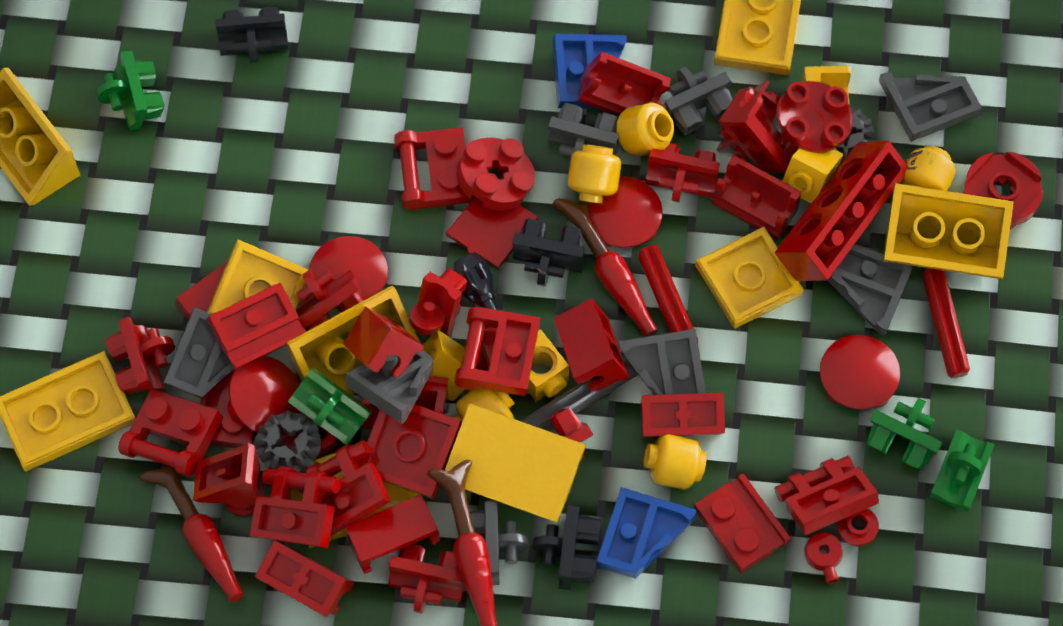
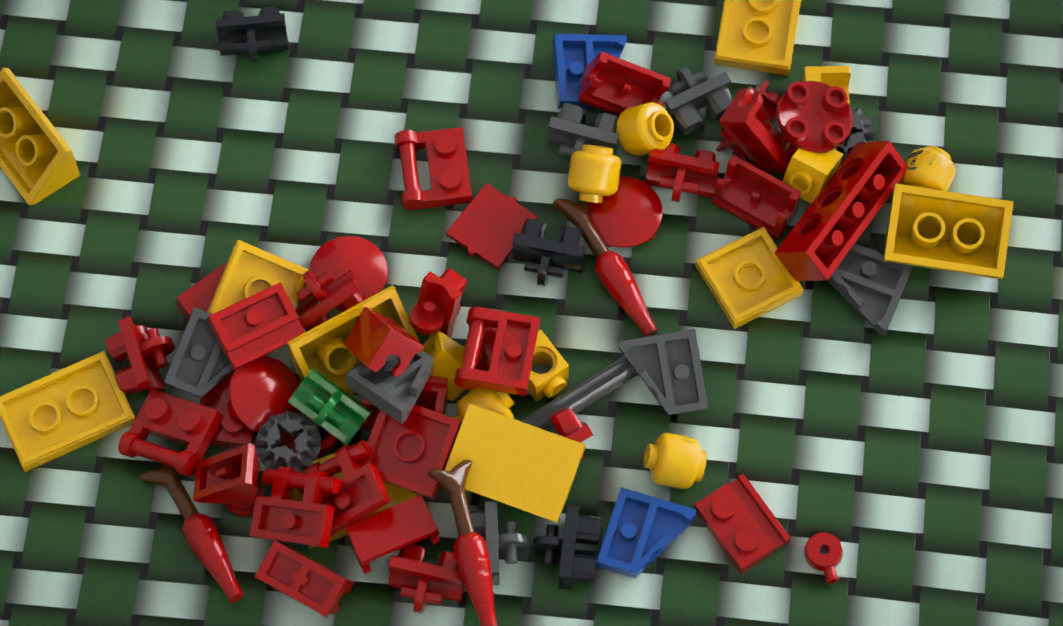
green hips [96,51,164,131] -> none
black piece [452,253,499,310] -> none
red plate [456,137,535,211] -> none
red hinge [554,298,629,391] -> none
red axle [638,245,698,342] -> none
red hinge [640,393,725,437] -> none
red plate [774,456,879,535] -> none
red dish [820,335,900,410] -> none
red plate [837,508,879,546] -> none
green hips [867,398,943,471] -> none
dark grey wing [879,72,982,142] -> none
red axle [922,268,970,378] -> none
green hips [930,429,995,512] -> none
red plate [963,152,1043,230] -> none

